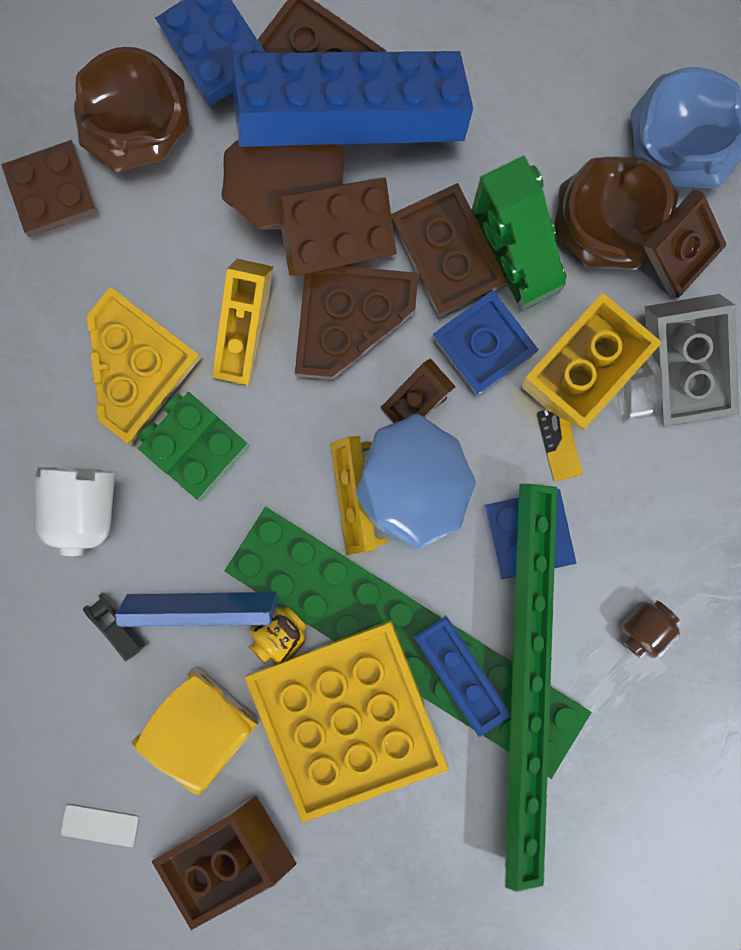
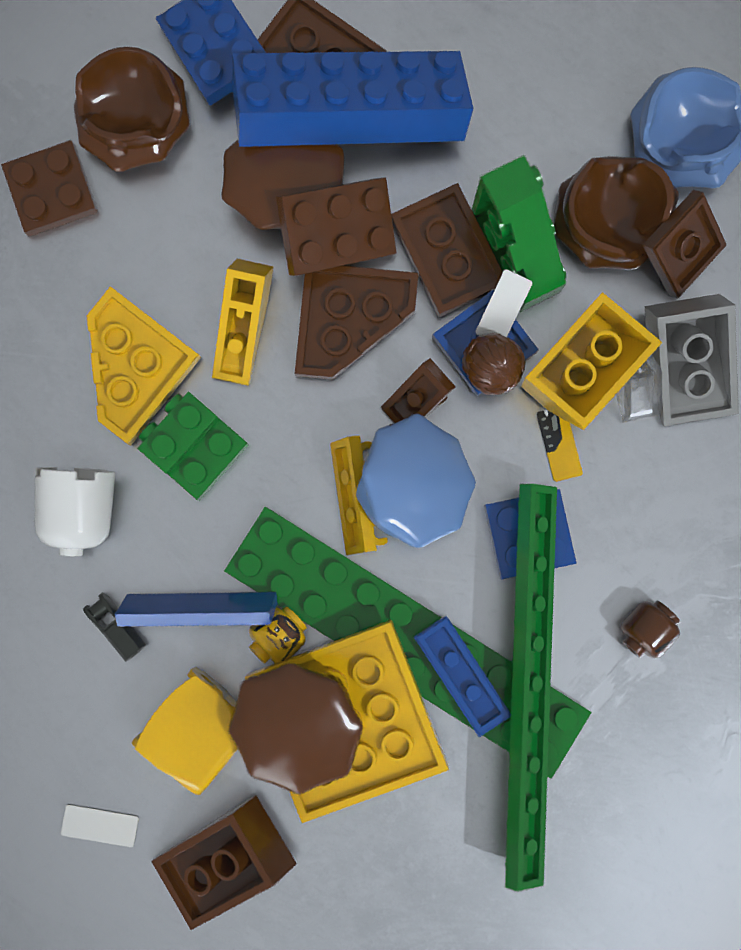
none -> reddish brown piece [229,663,363,794]
none -> reddish brown hair [462,333,526,395]
none -> white sticker [476,269,532,337]

